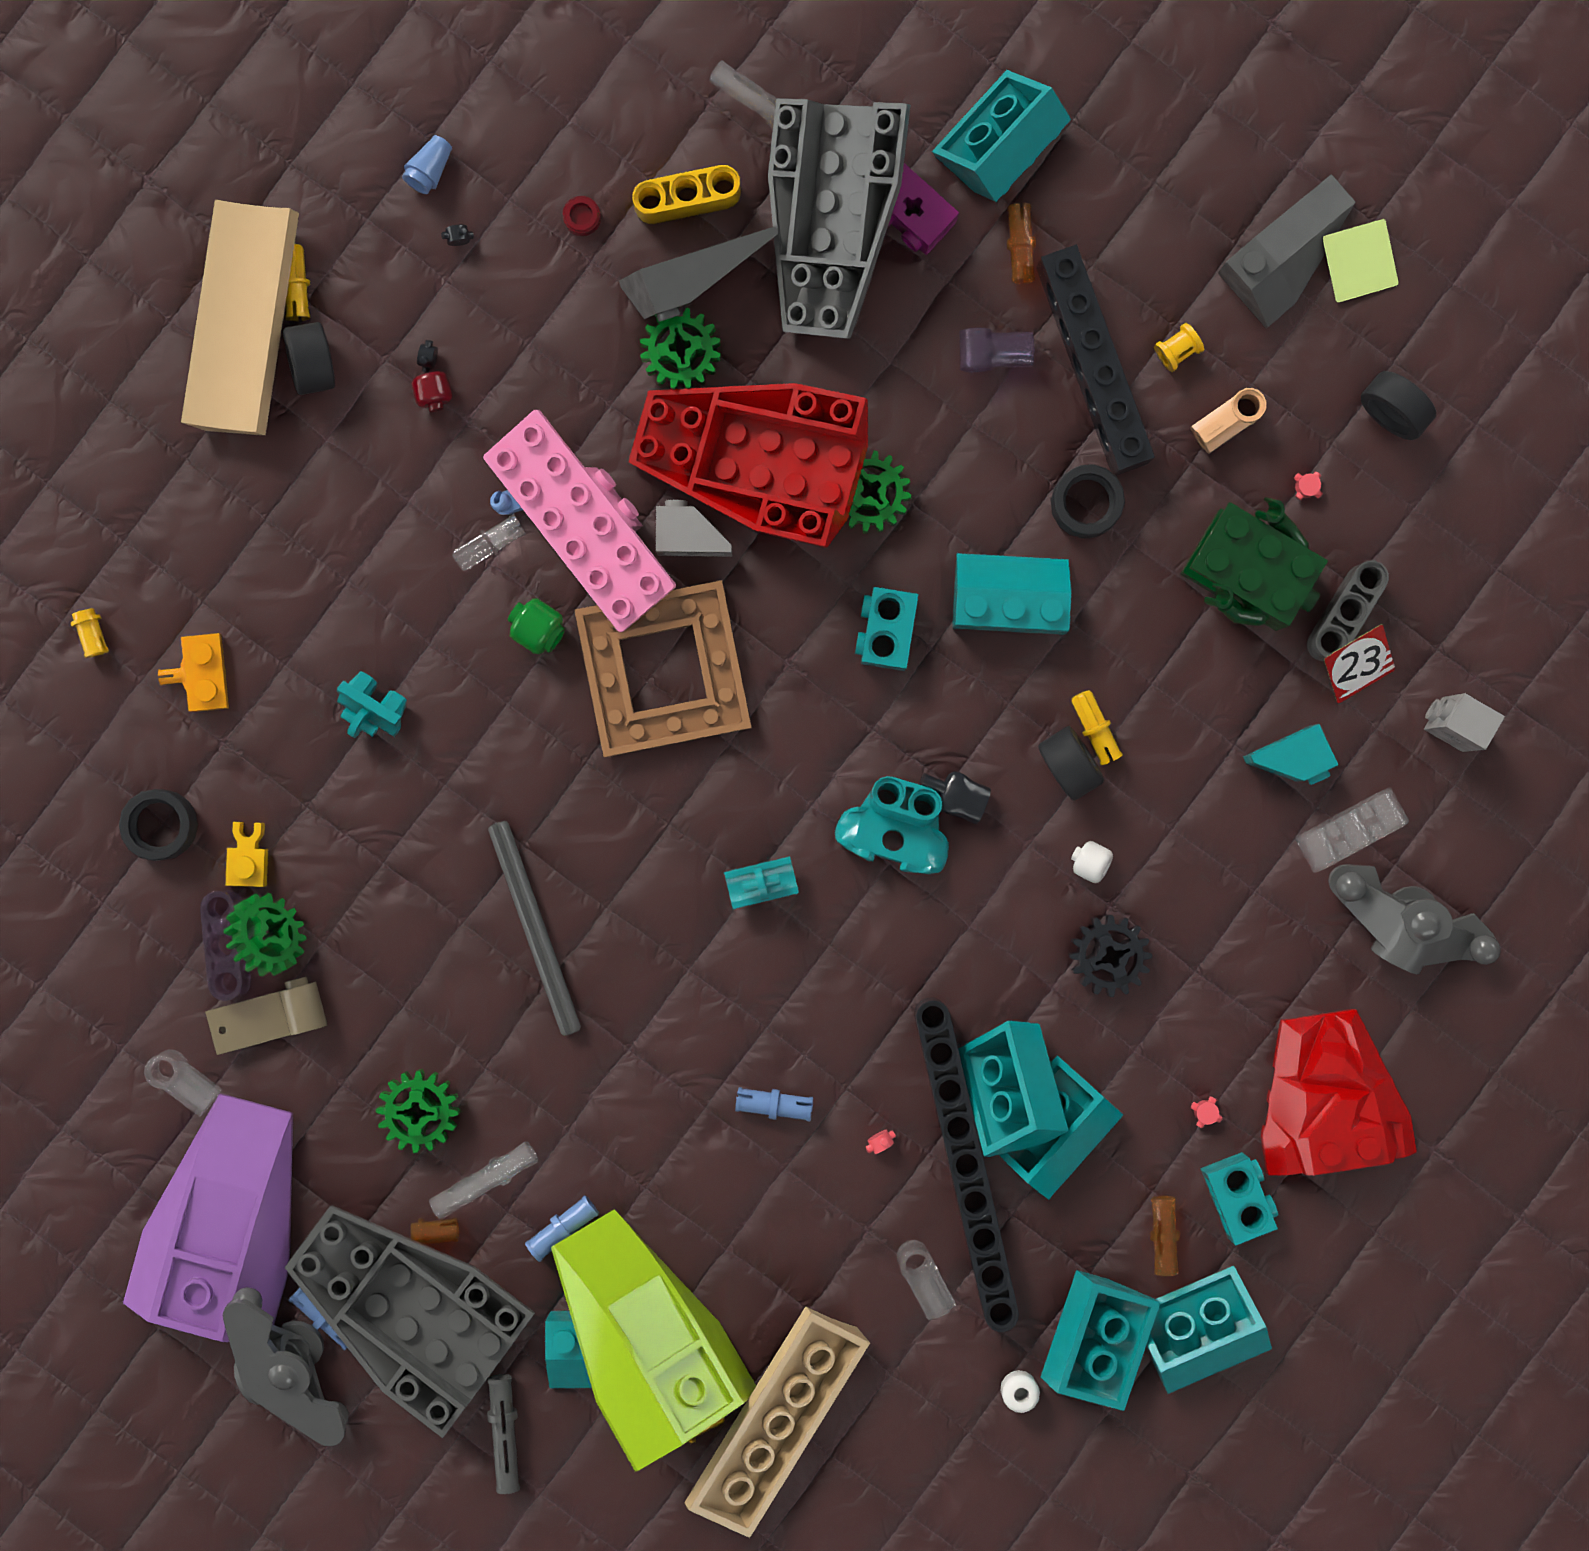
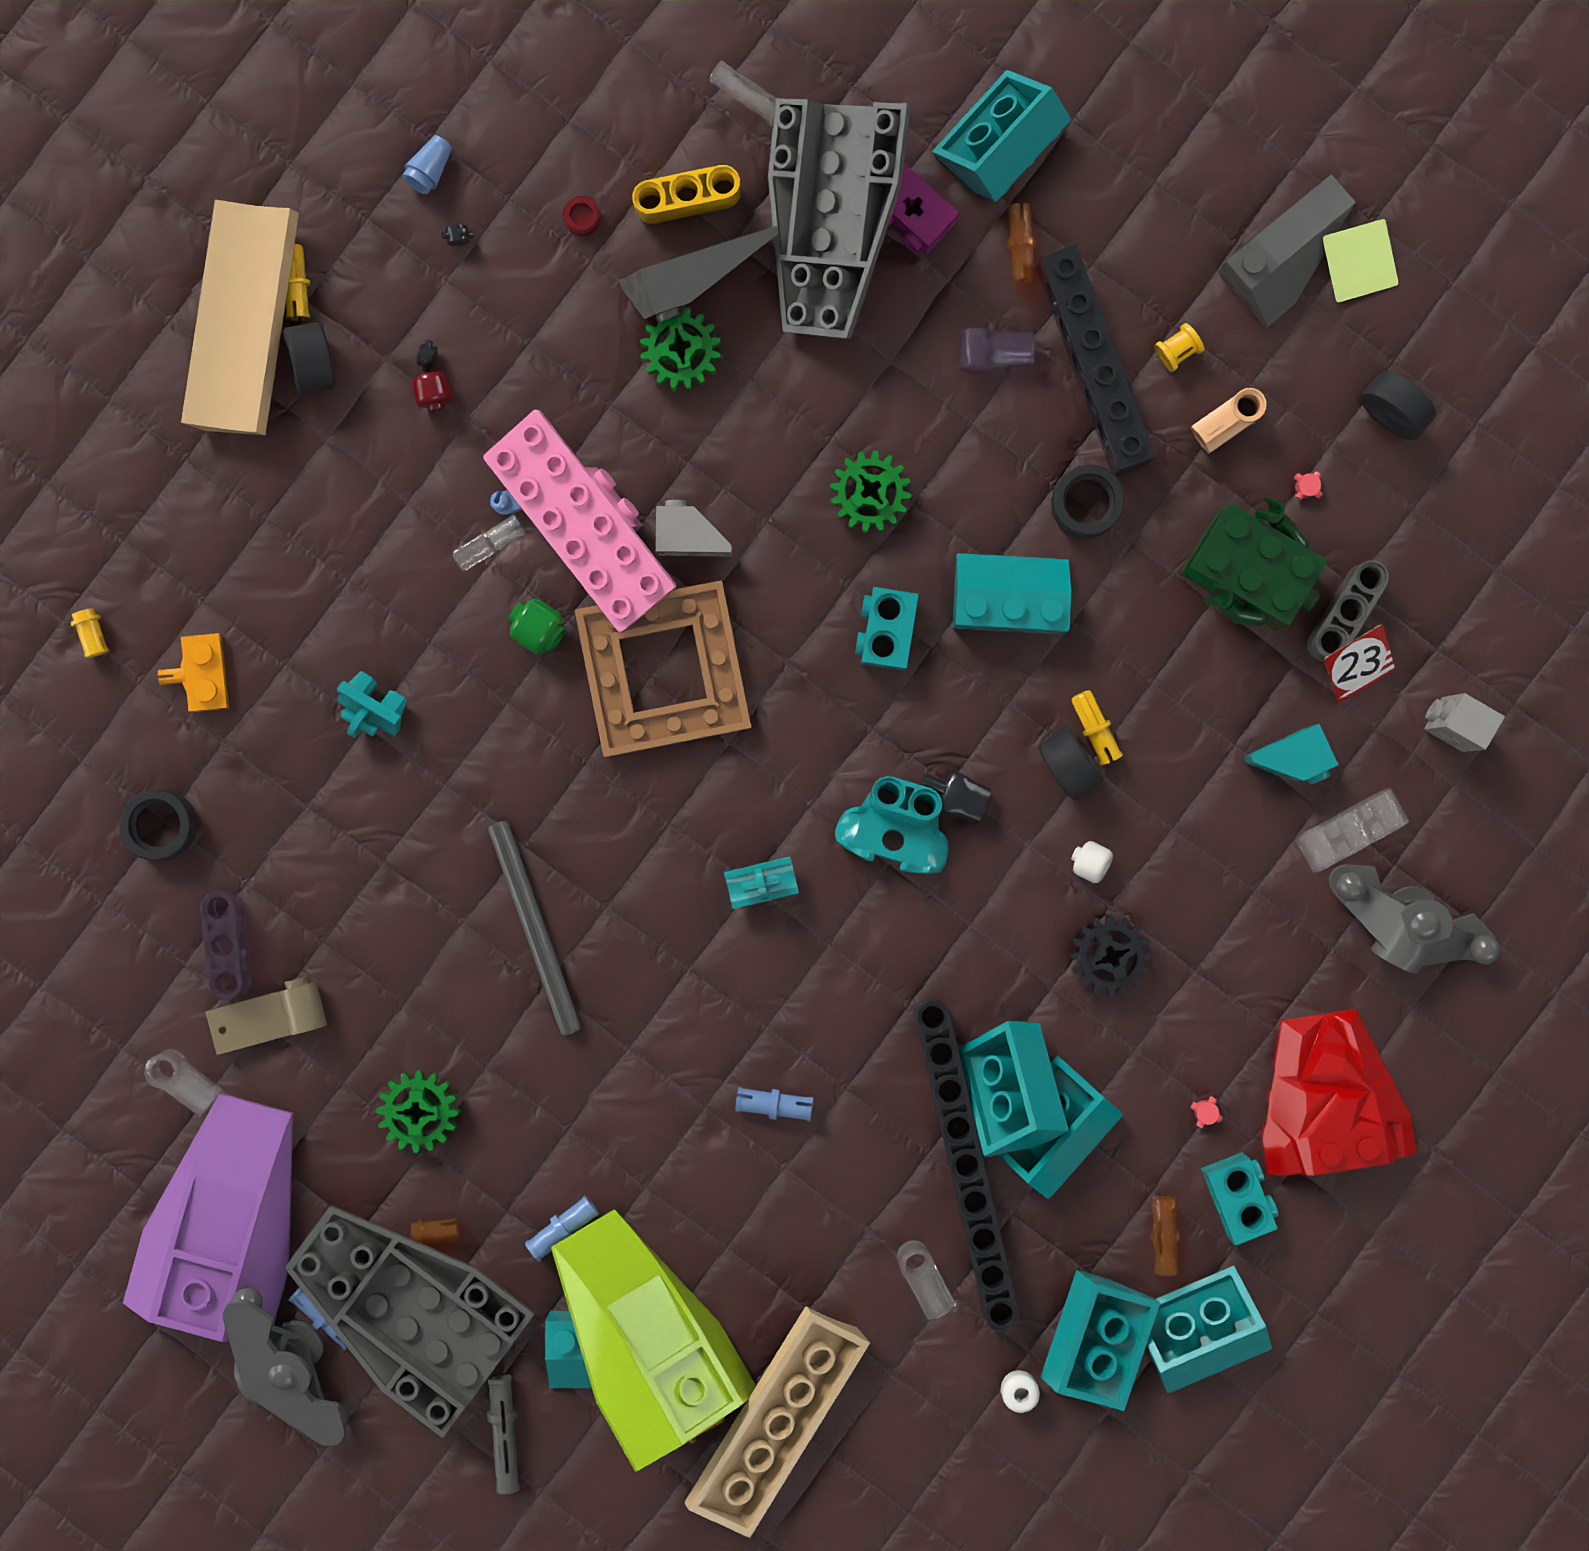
green gear [224,893,306,977] -> none
yellow plate [226,822,268,887] -> none
clear pin [429,1141,539,1220] -> none
red wedge [628,383,868,548] -> none
coral piece [866,1129,896,1154] -> none

